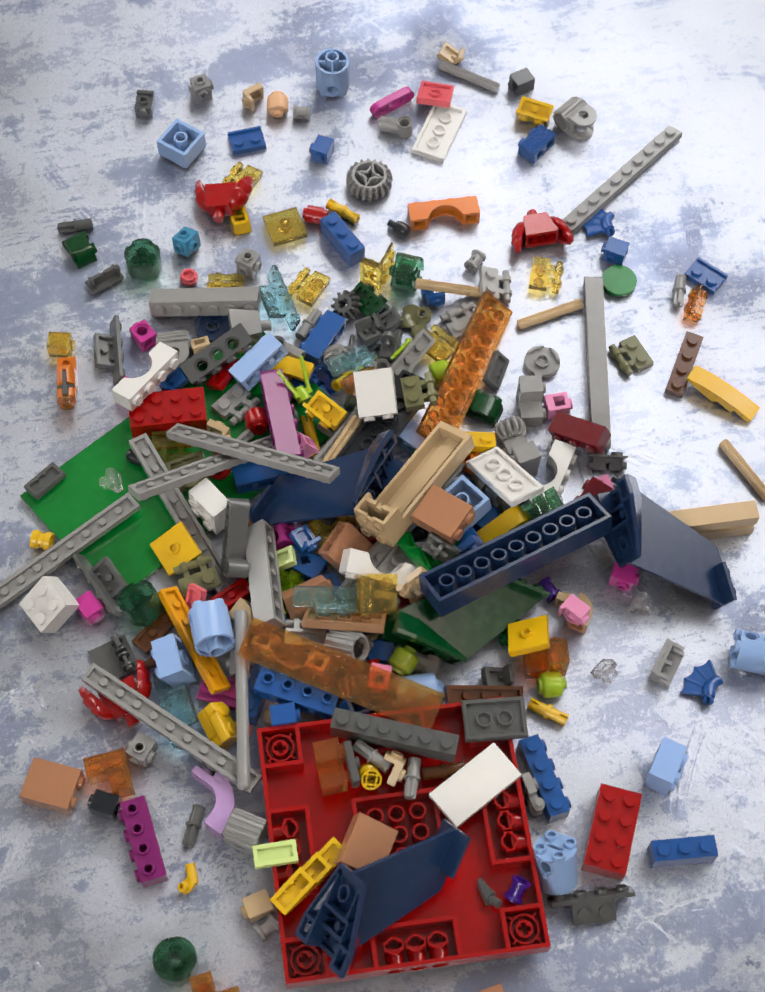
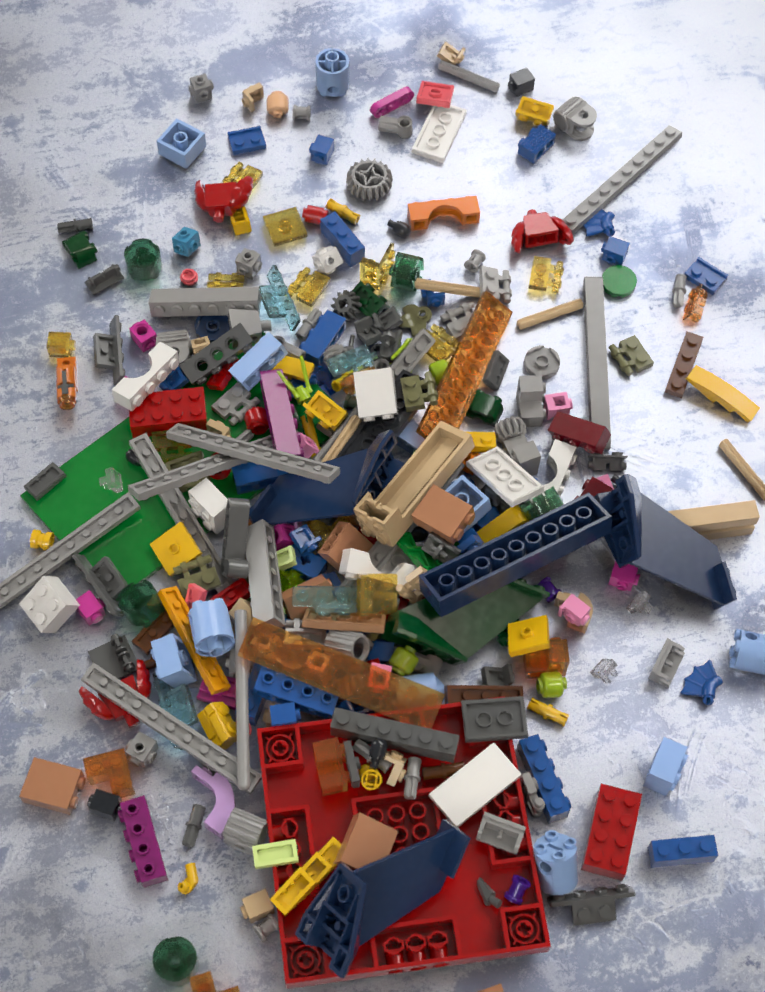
dark grey brick [134,89,156,118] -> none
none -> white brick [312,246,344,274]
none -> black cylinder [369,738,388,769]
none -> light grey hinge [476,812,526,855]

